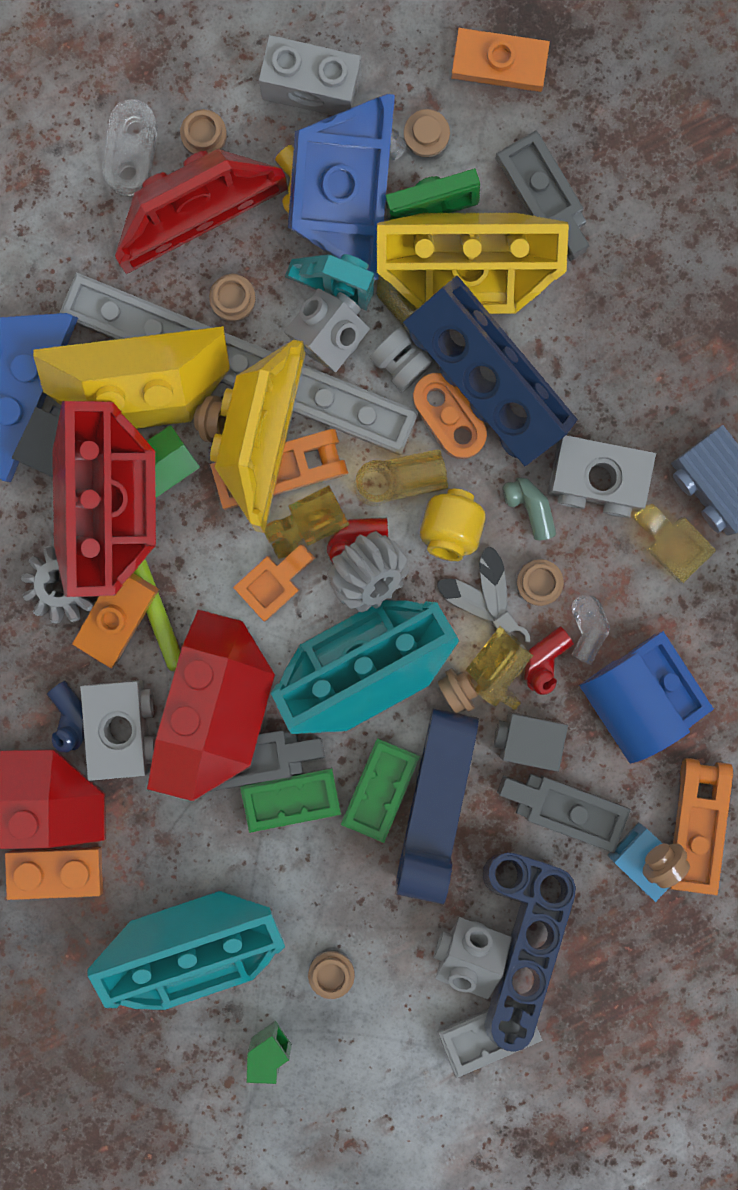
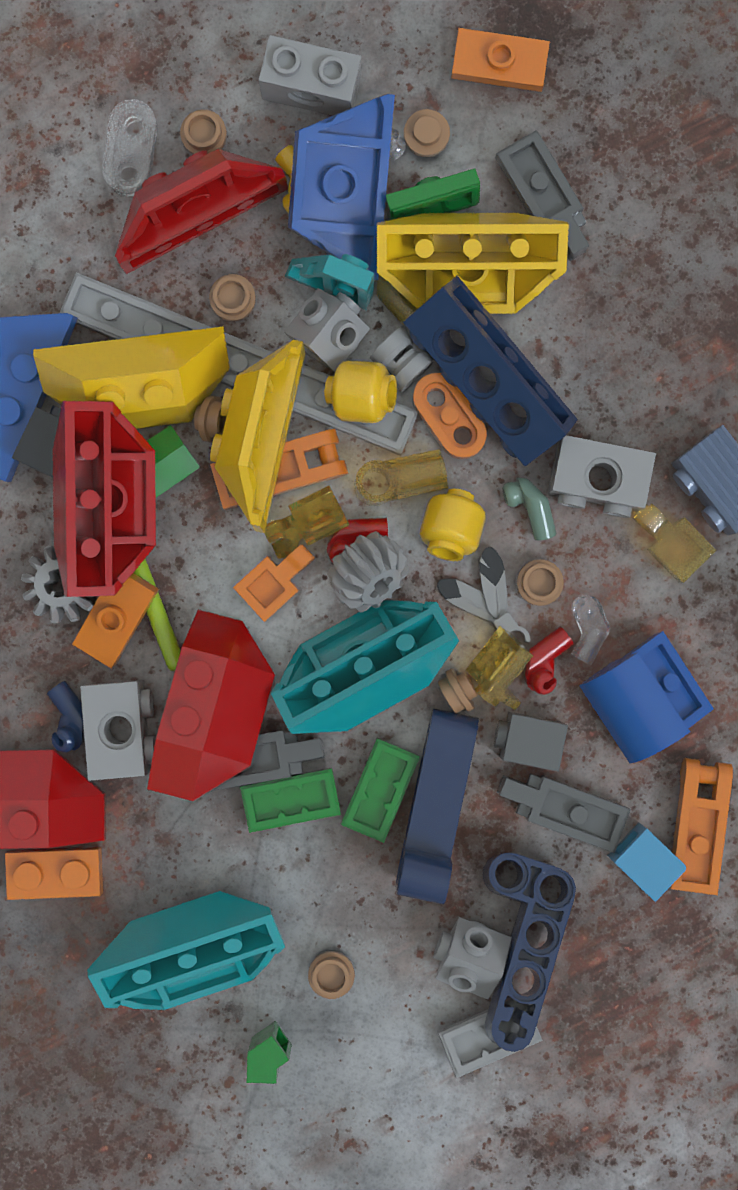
medium nougat plate [643,843,690,888] -> none
none -> yellow head [324,361,397,423]

